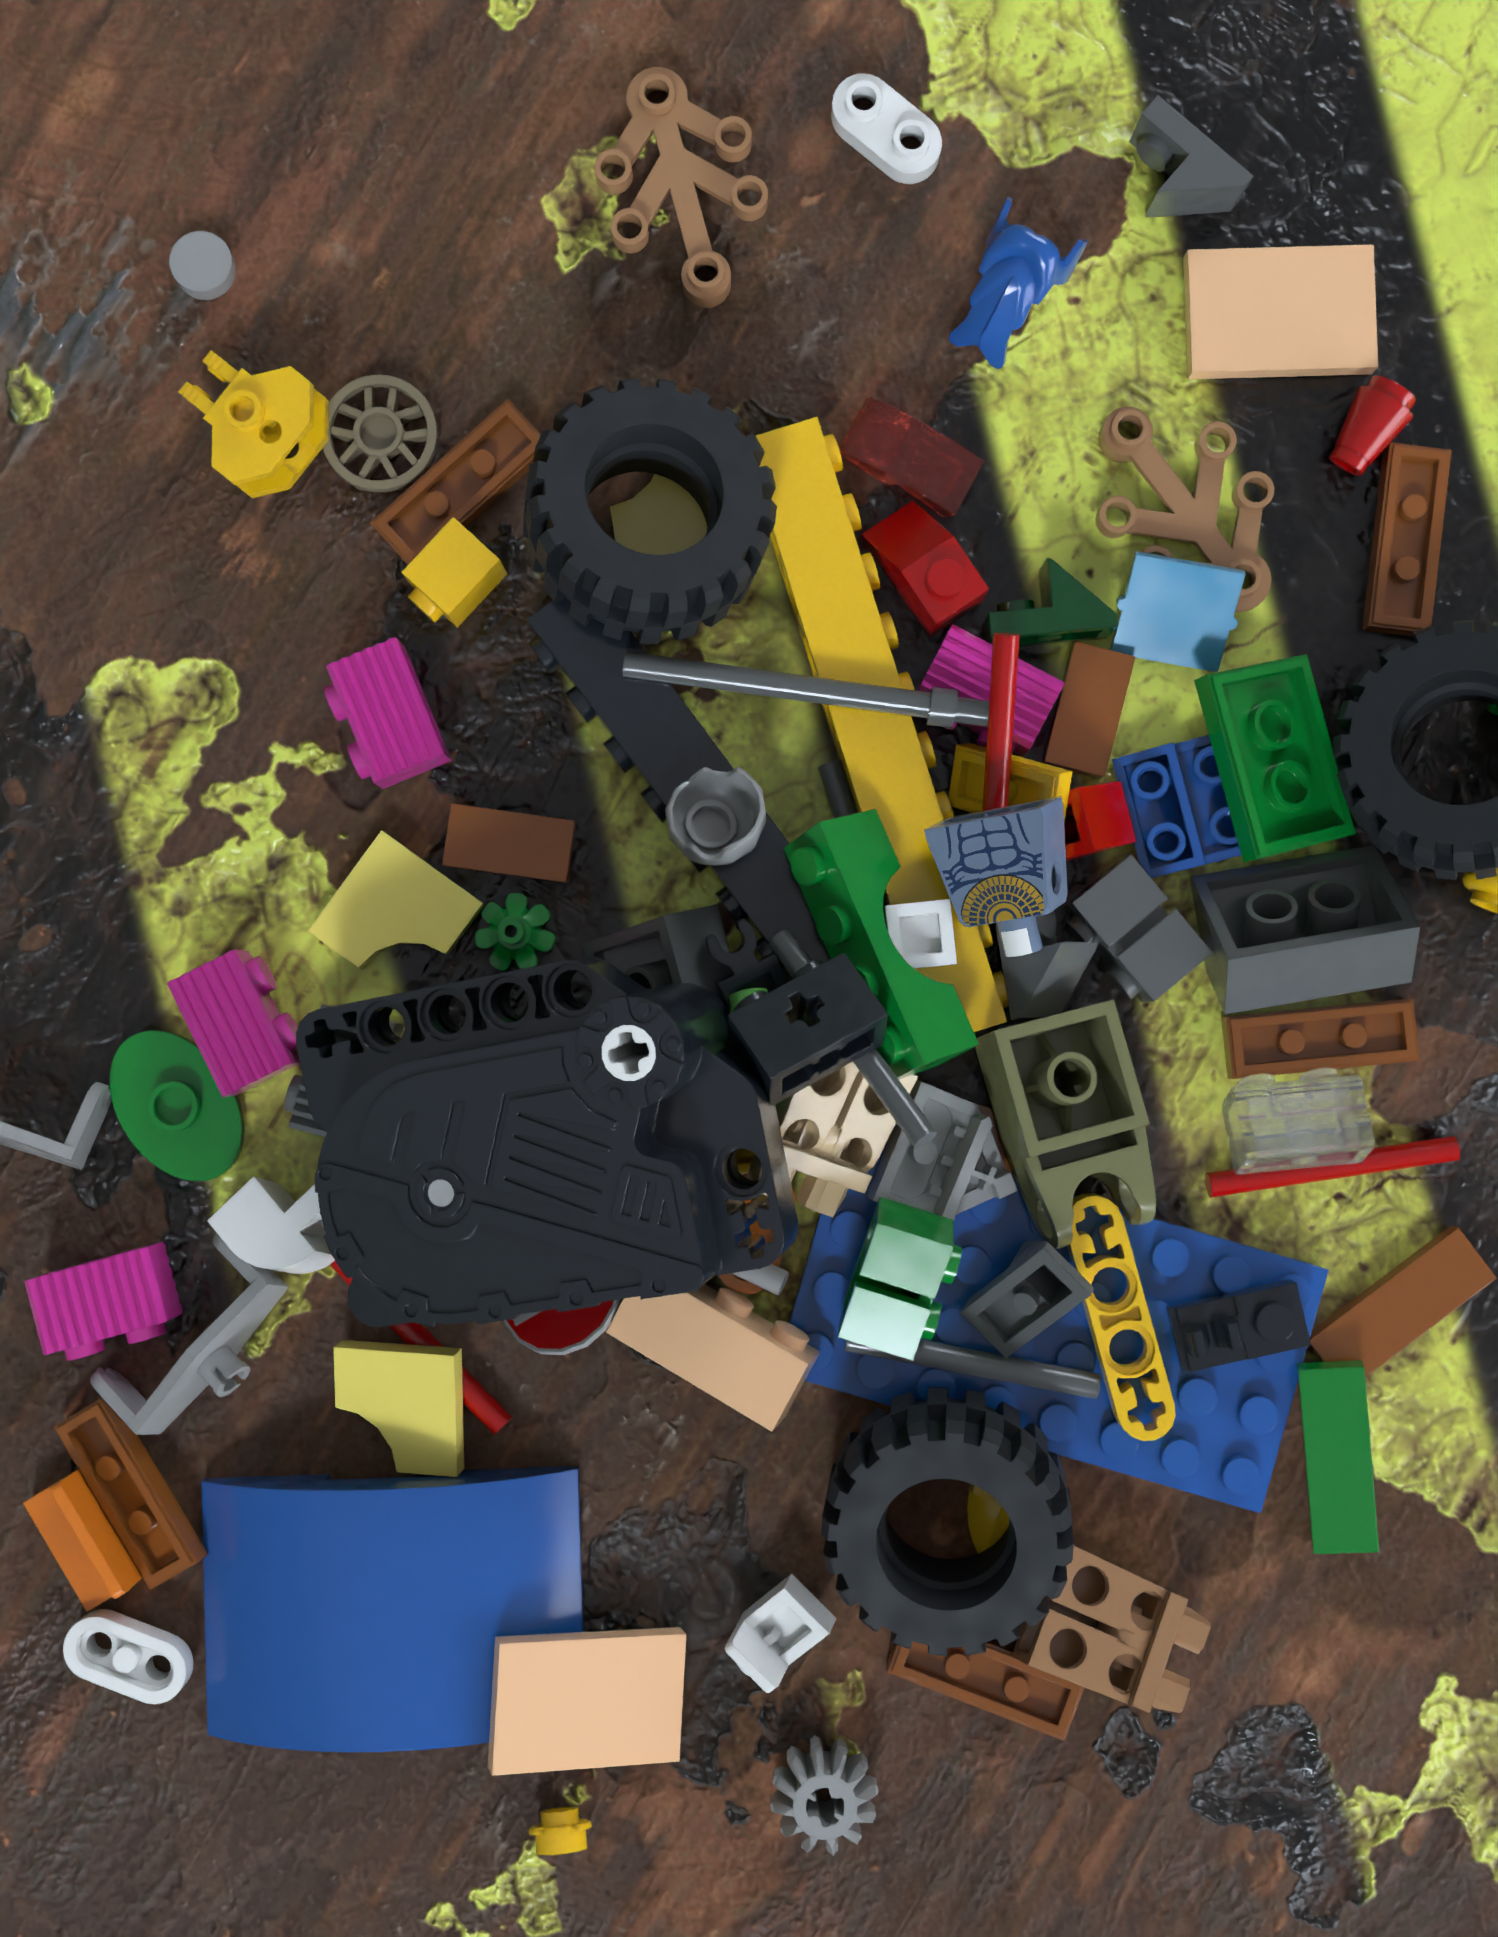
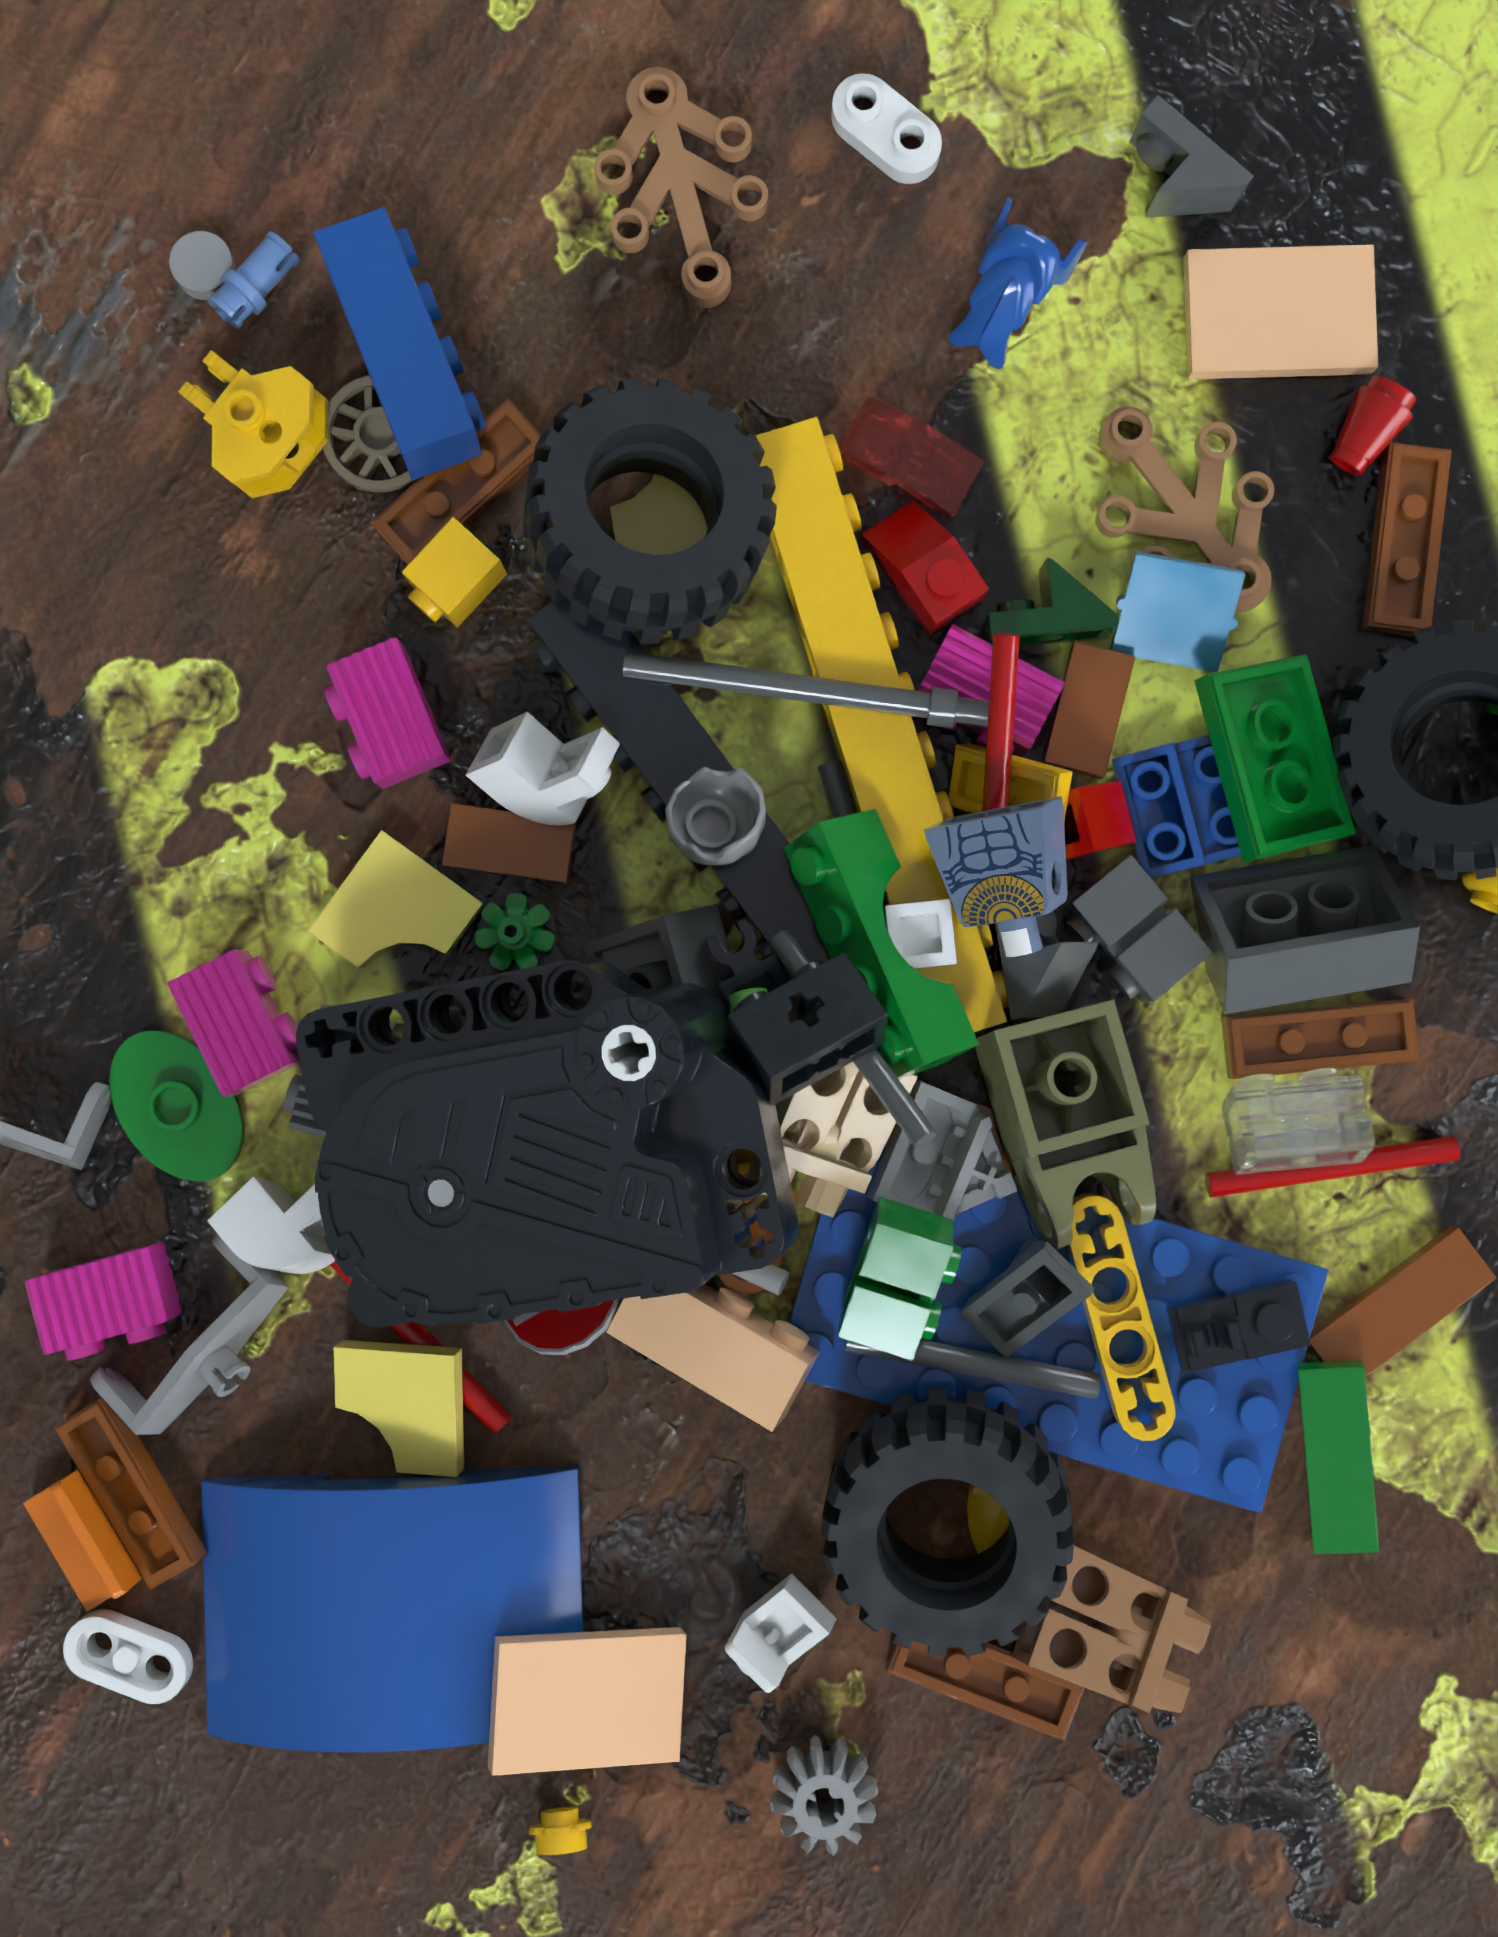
none -> medium blue pin [207,231,300,329]
none -> blue brick [313,207,486,481]
none -> white brick [466,712,620,826]

